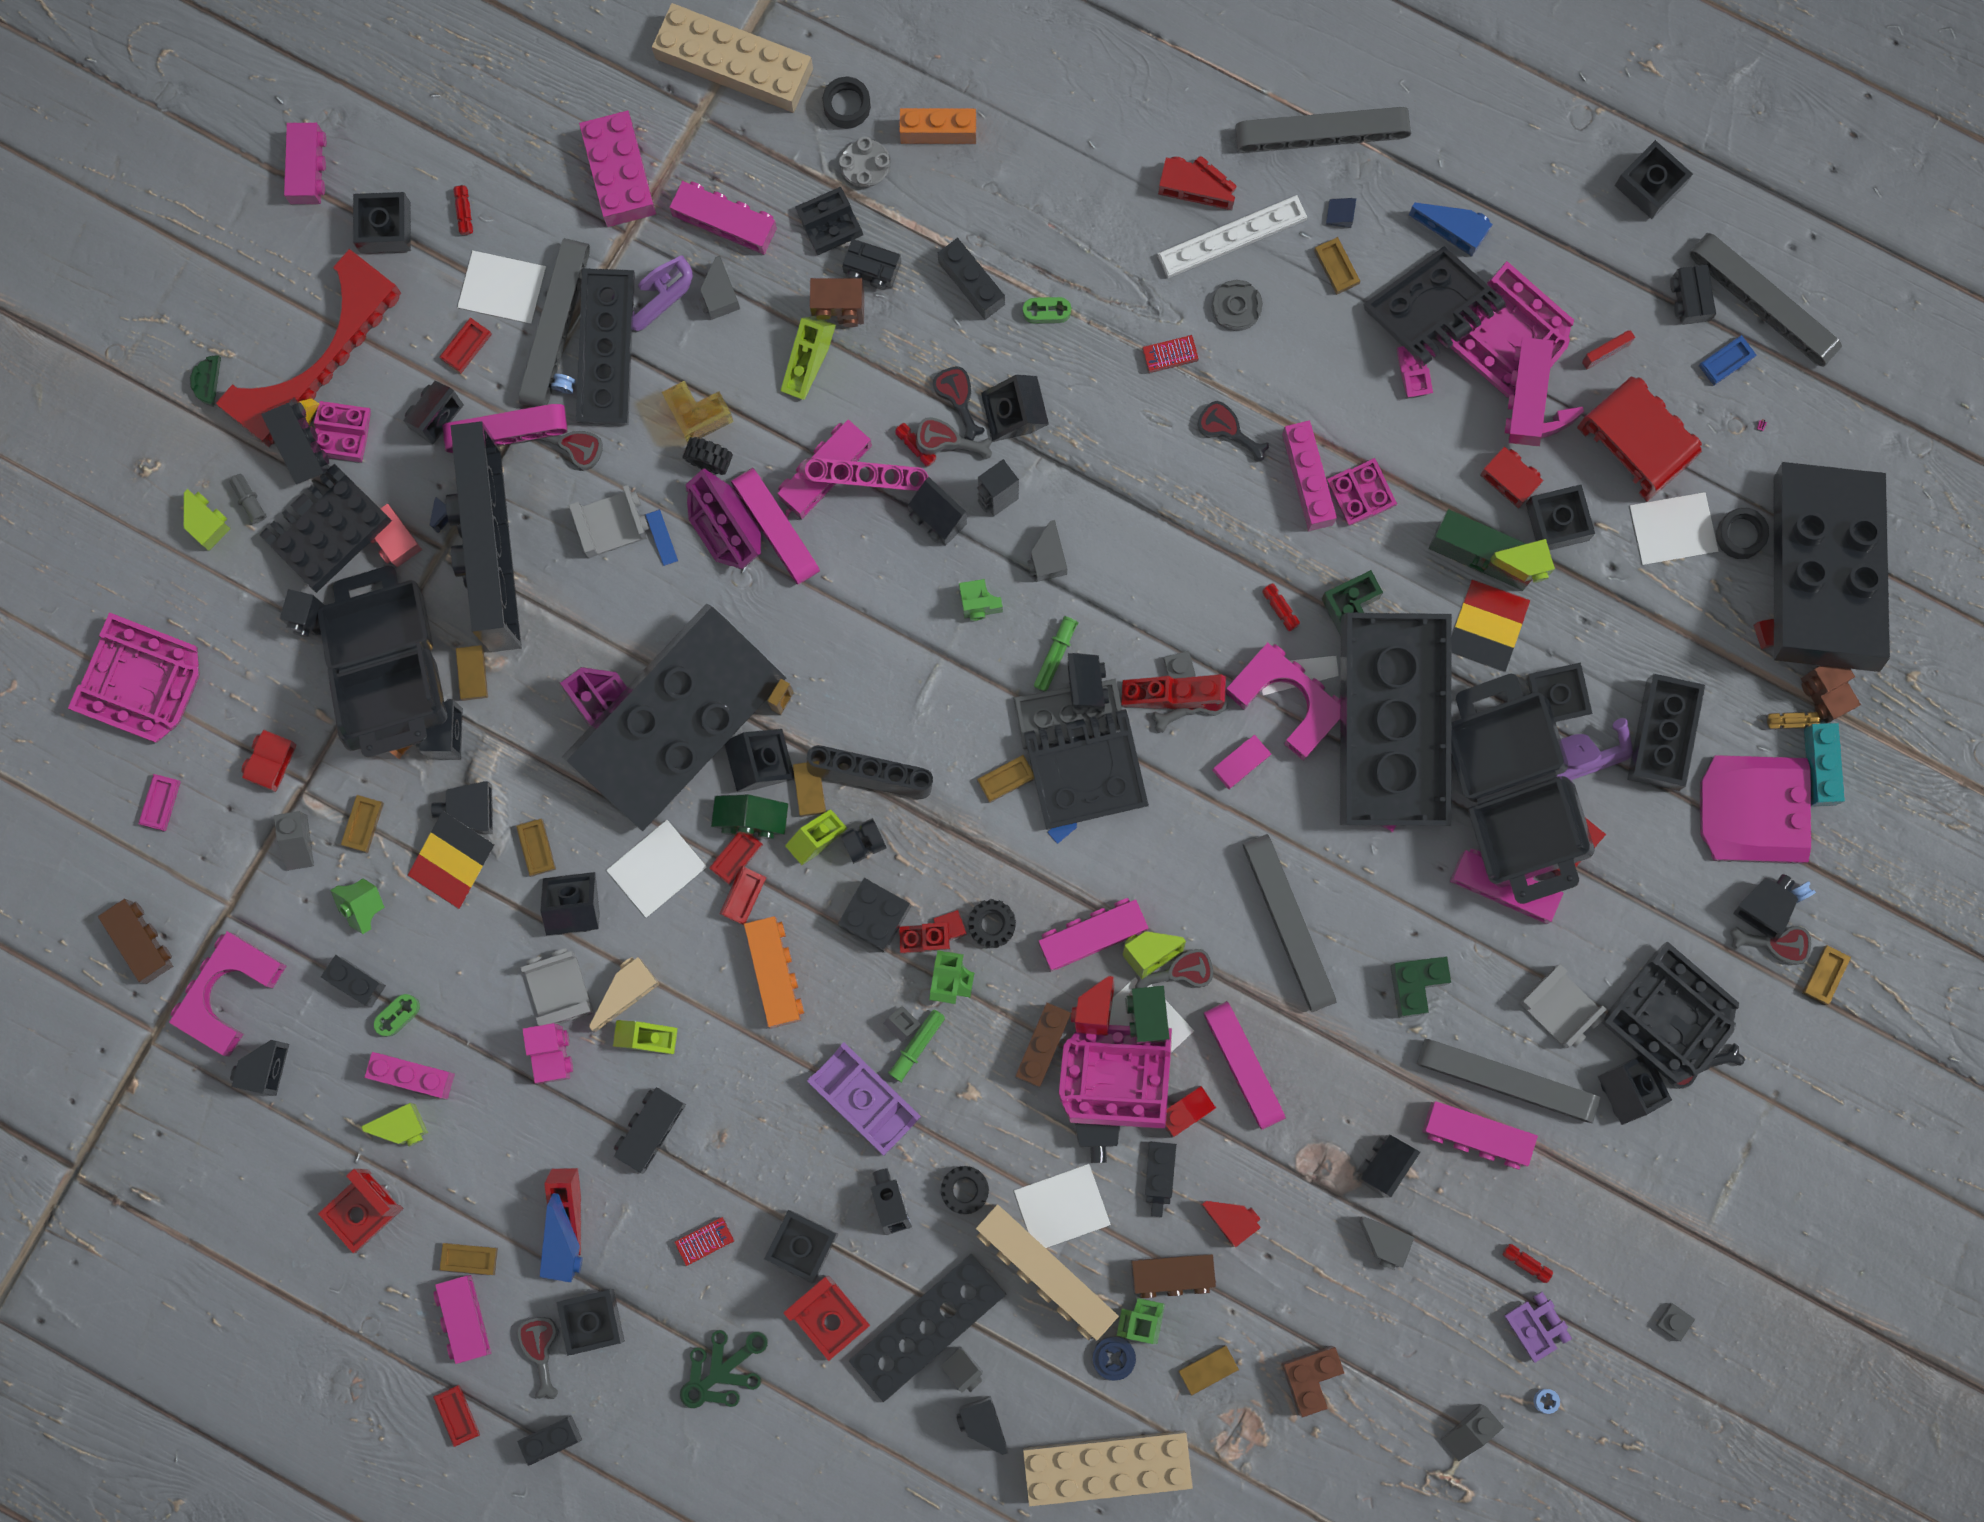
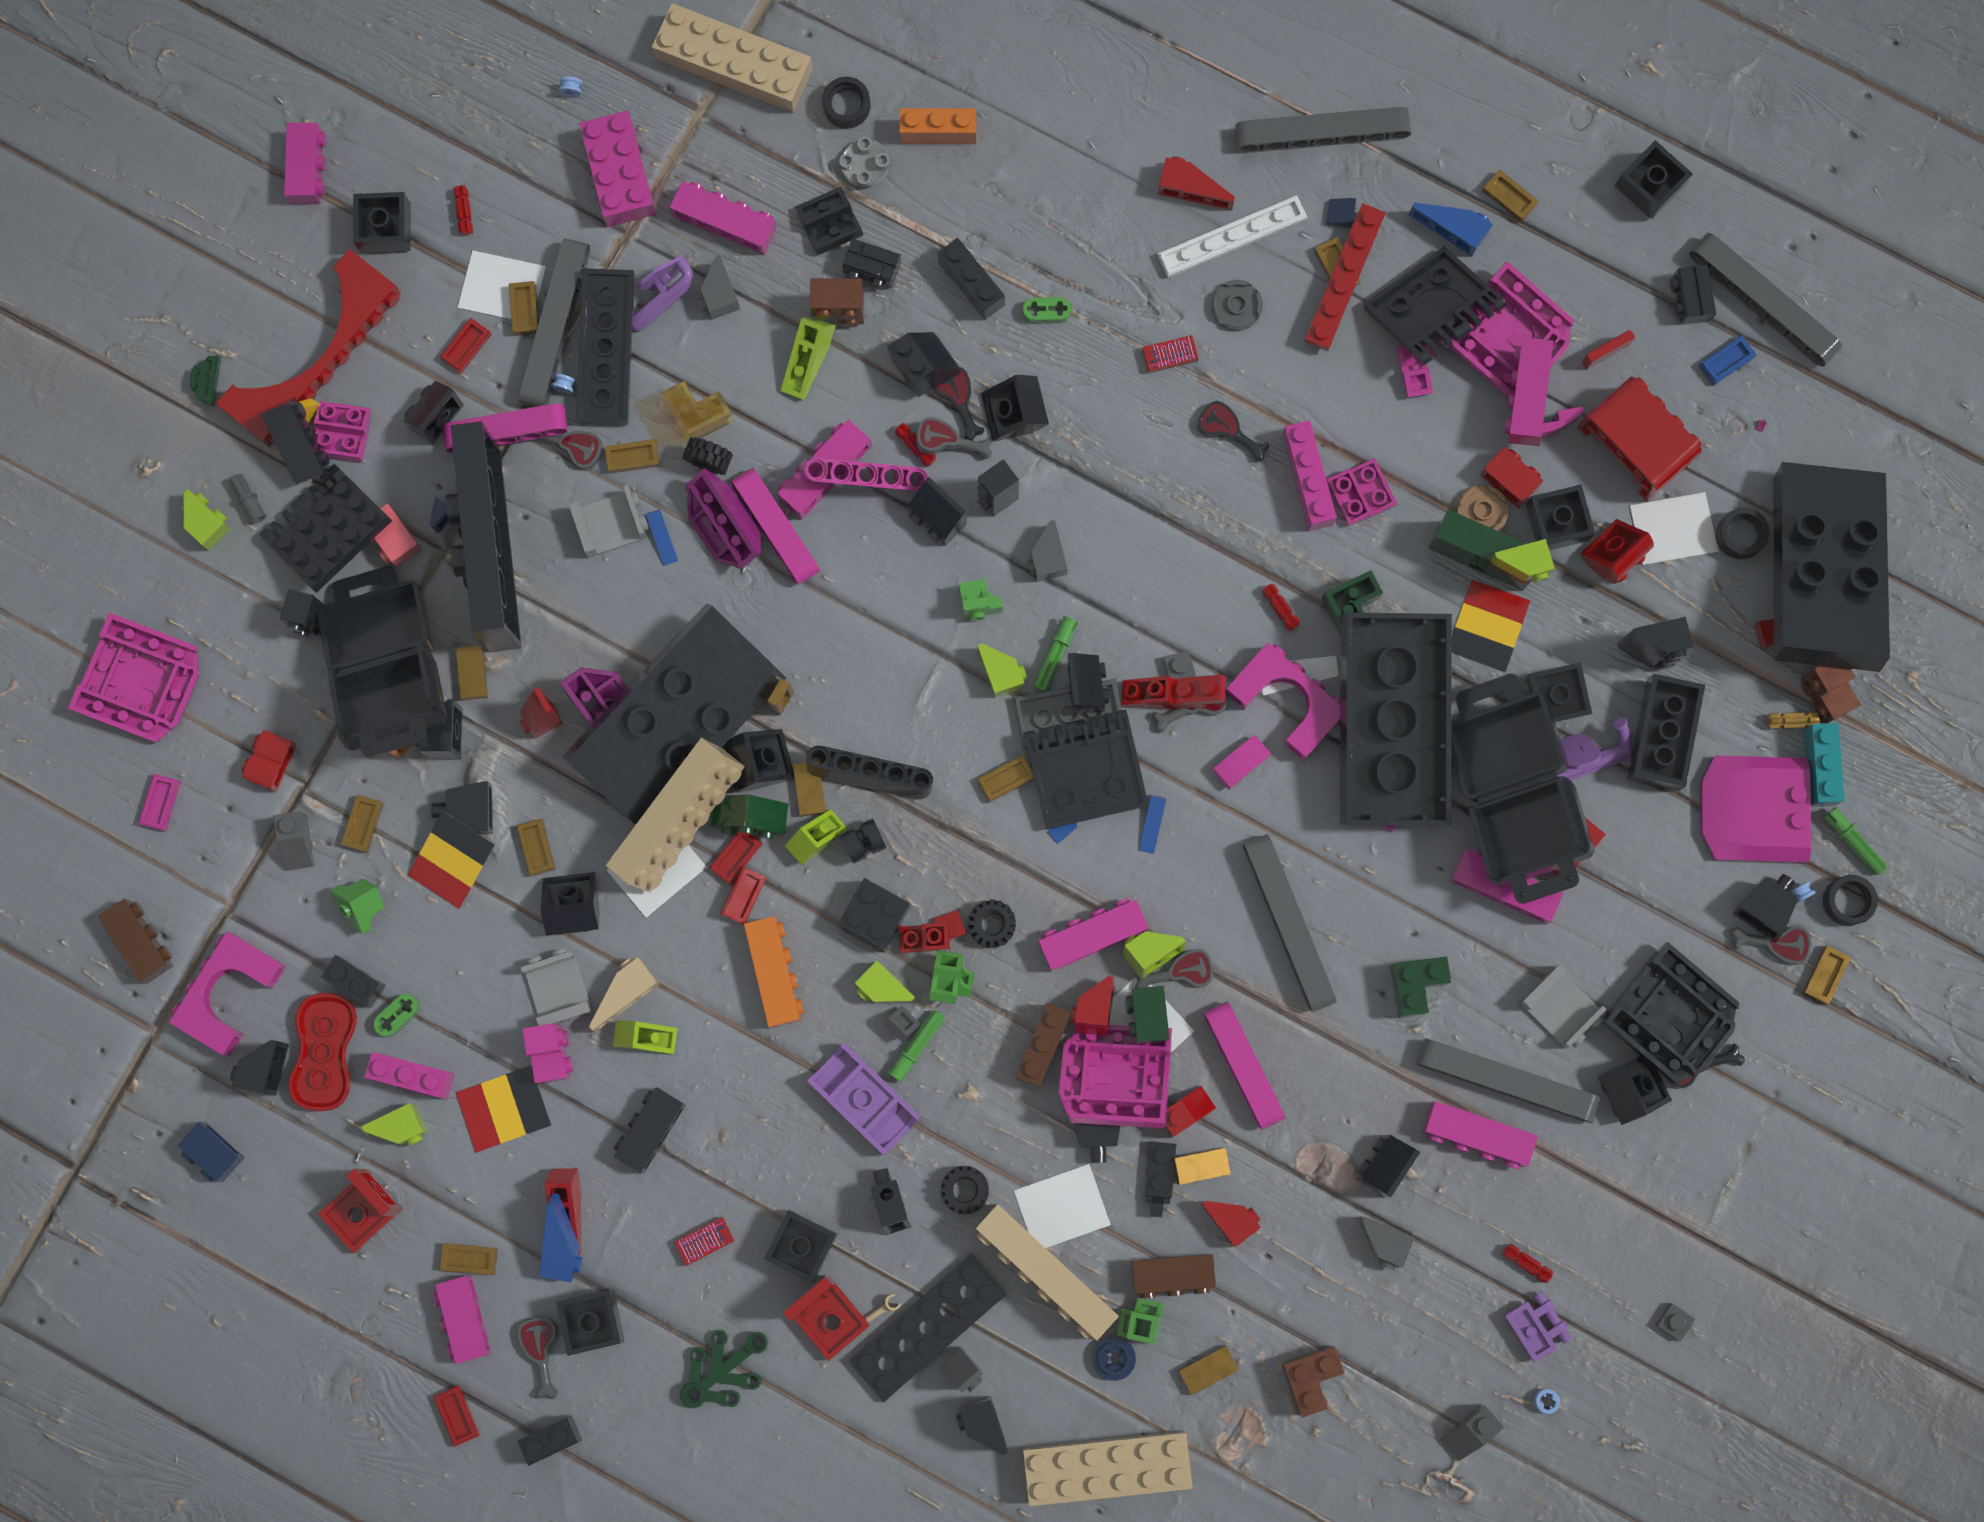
red axle [1193,156,1237,194] -> none
none -> dark blue brick [177,1122,245,1182]
none -> red plate [288,993,357,1111]
none -> sticker [456,1065,551,1153]
none -> pearl gold tile [509,281,539,335]
none -> red slope [519,687,563,738]
none -> light blue bush [559,76,583,97]
none -> pearl gold tile [605,439,660,474]
none -> tan brick [606,738,745,893]
none -> lime slope [855,961,916,1004]
none -> tan hand [865,1294,901,1323]
none -> black slope [887,332,961,397]
none -> lime slope [977,643,1027,698]
none -> blue piece [1139,795,1166,853]
none -> tile [1172,1148,1231,1185]
none -> red plate [1304,203,1386,351]
none -> medium nougat tile [1457,485,1509,531]
none -> pearl gold tile [1482,169,1539,223]
none -> red brick [1580,519,1654,584]
none -> black slope [1617,617,1694,670]
none -> bright green axle [1823,807,1887,875]
none -> black tyre [1823,875,1878,926]

